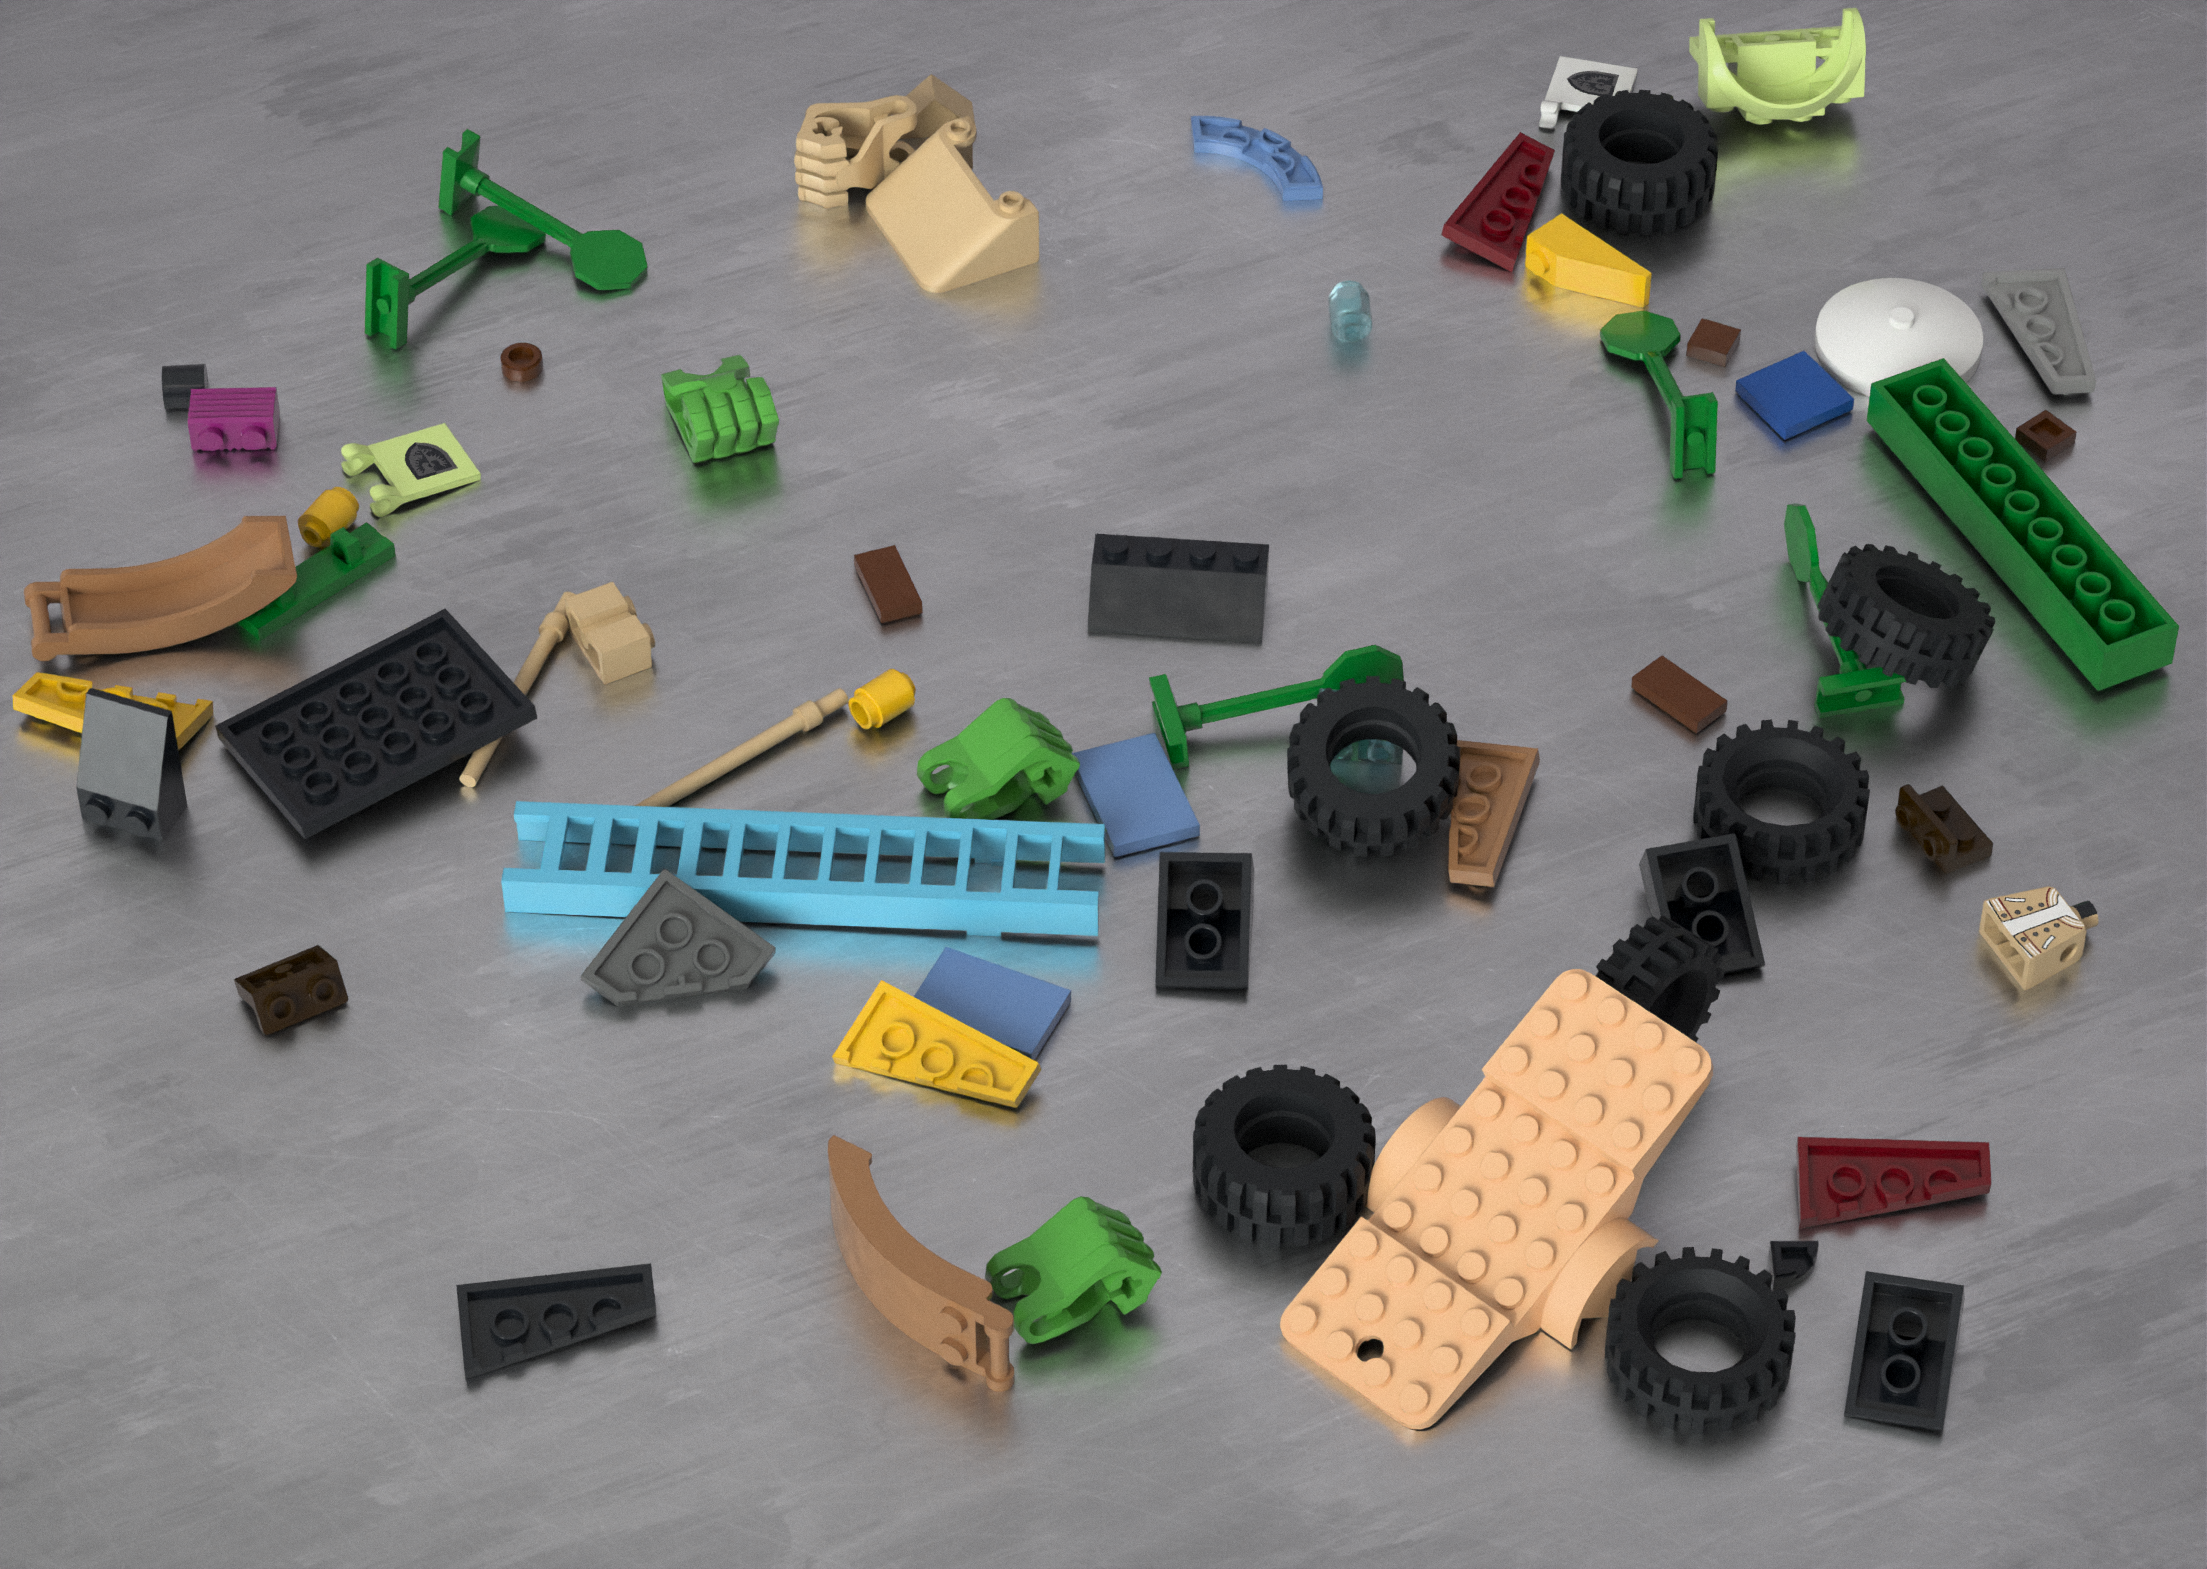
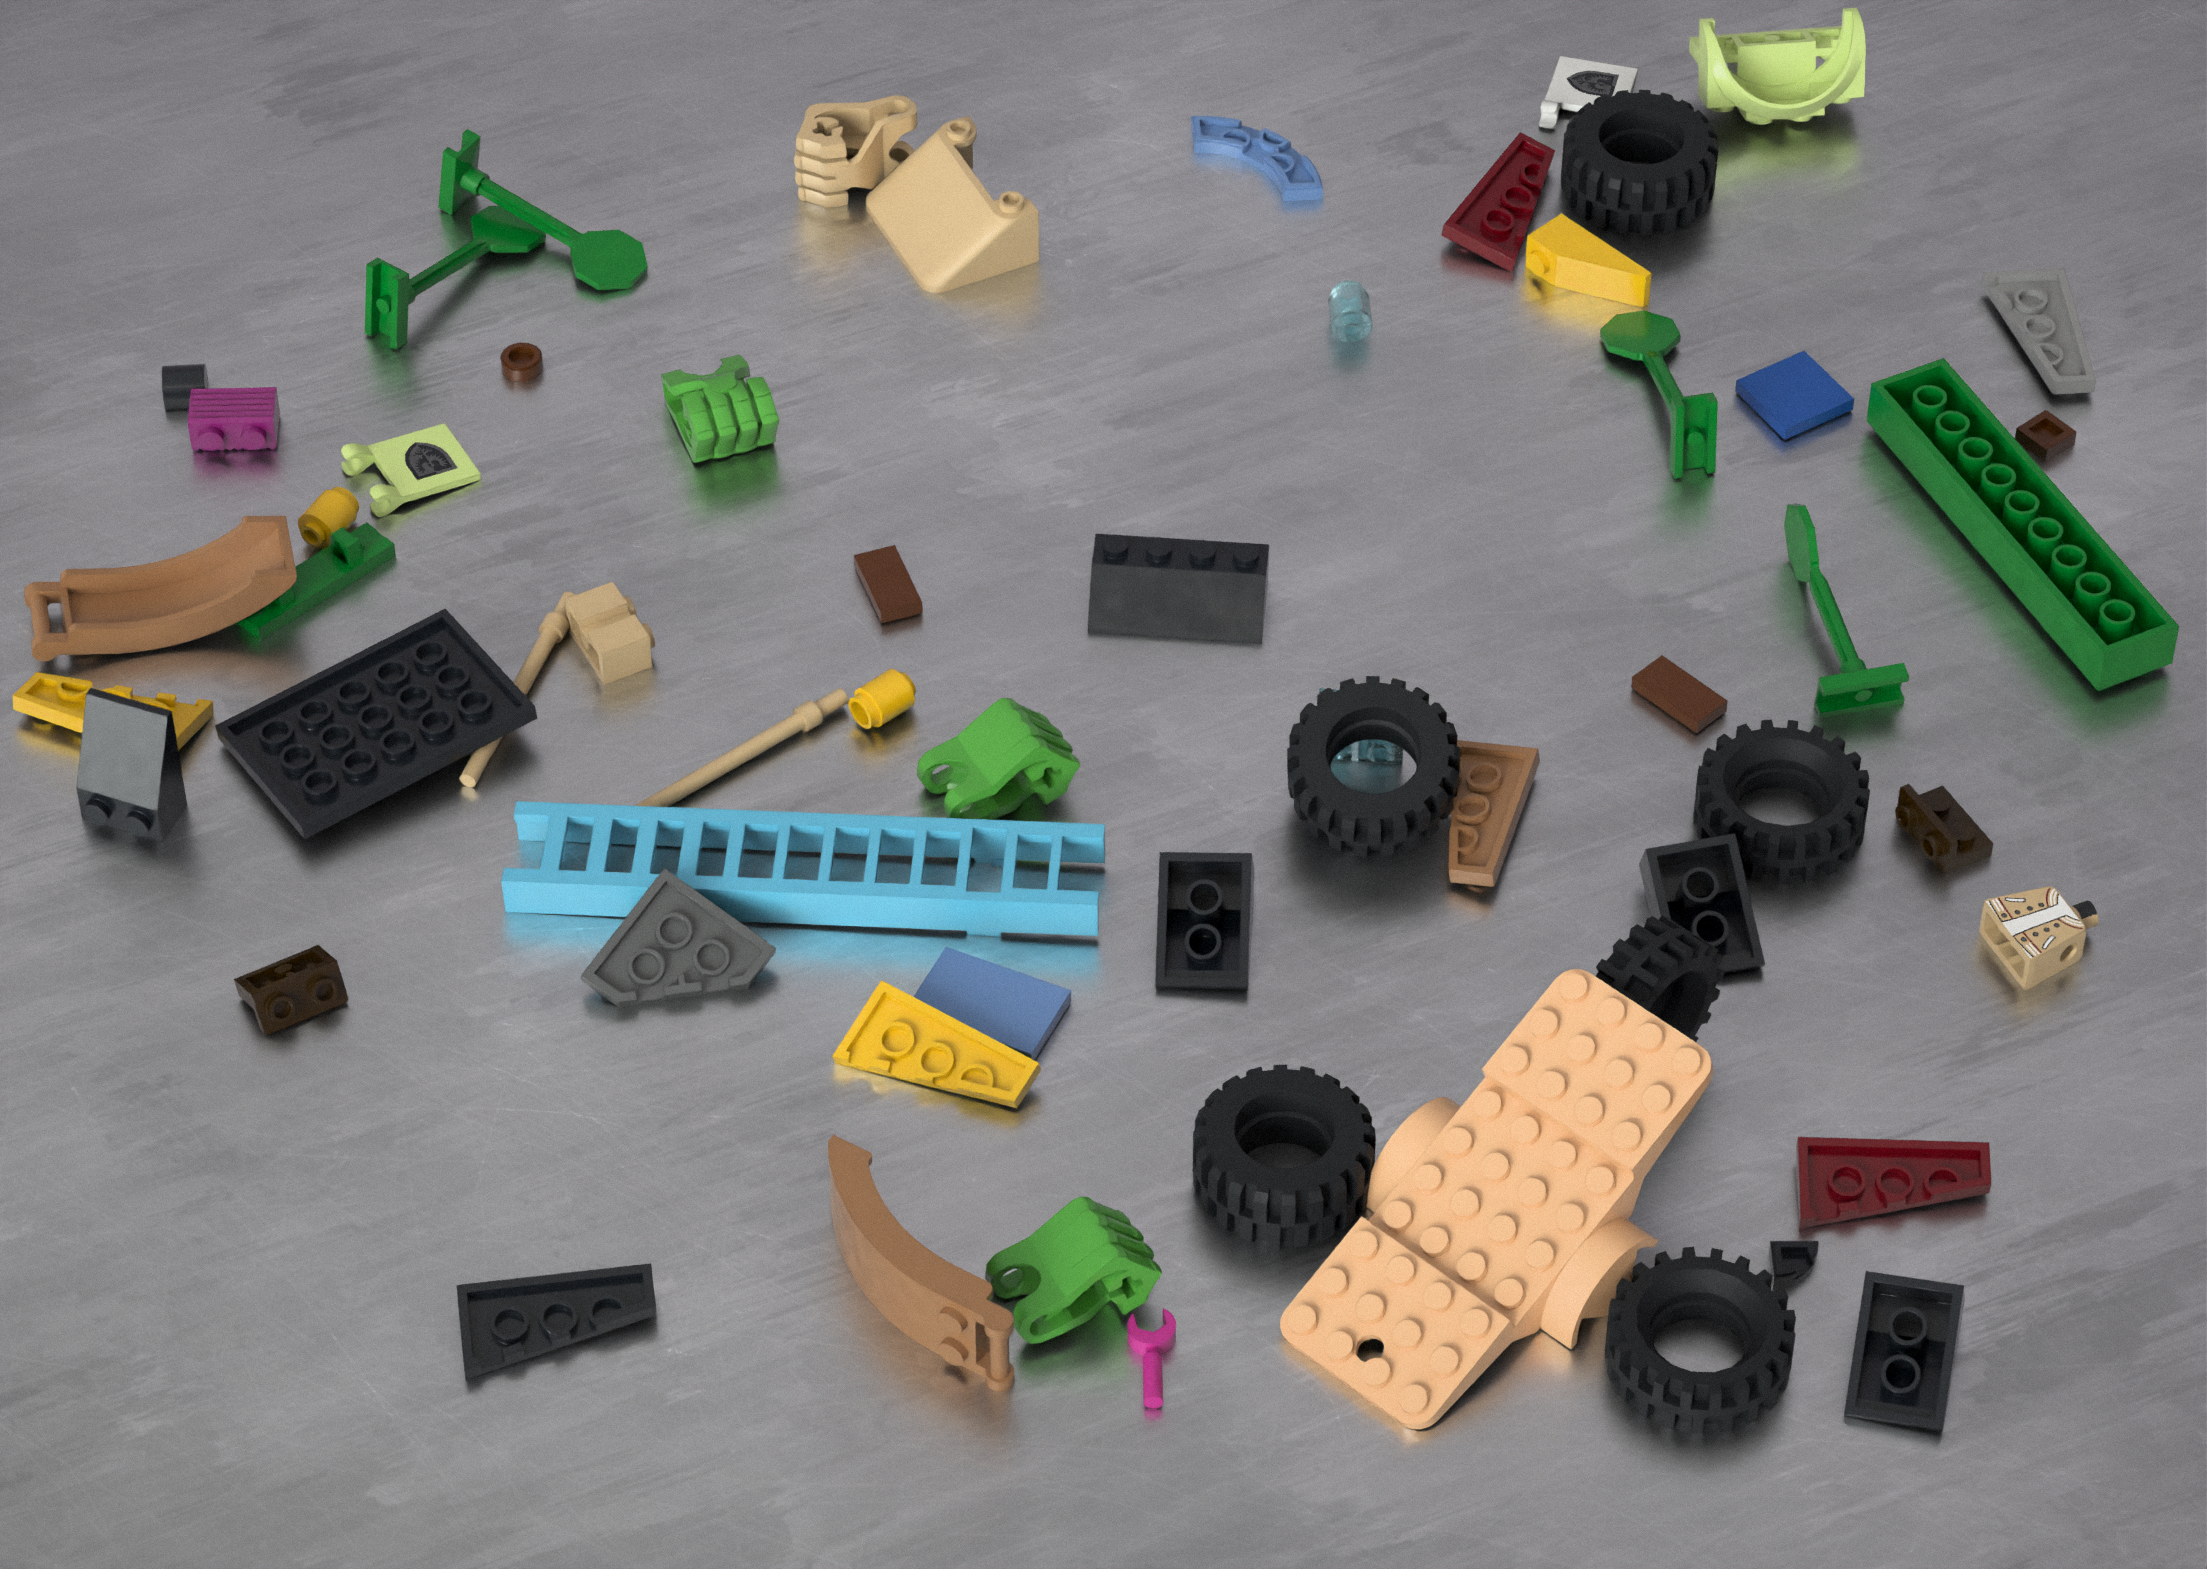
tan slope [893,74,975,139] -> none
medium blue tile [1072,733,1200,857] -> none
green piece [1149,645,1404,770] -> none
reddish brown tile [1686,318,1741,367] -> none
white dish [1814,278,1983,397] -> none
black tyre [1817,544,1995,688] -> none
none -> dark pink piece [1127,1308,1176,1409]

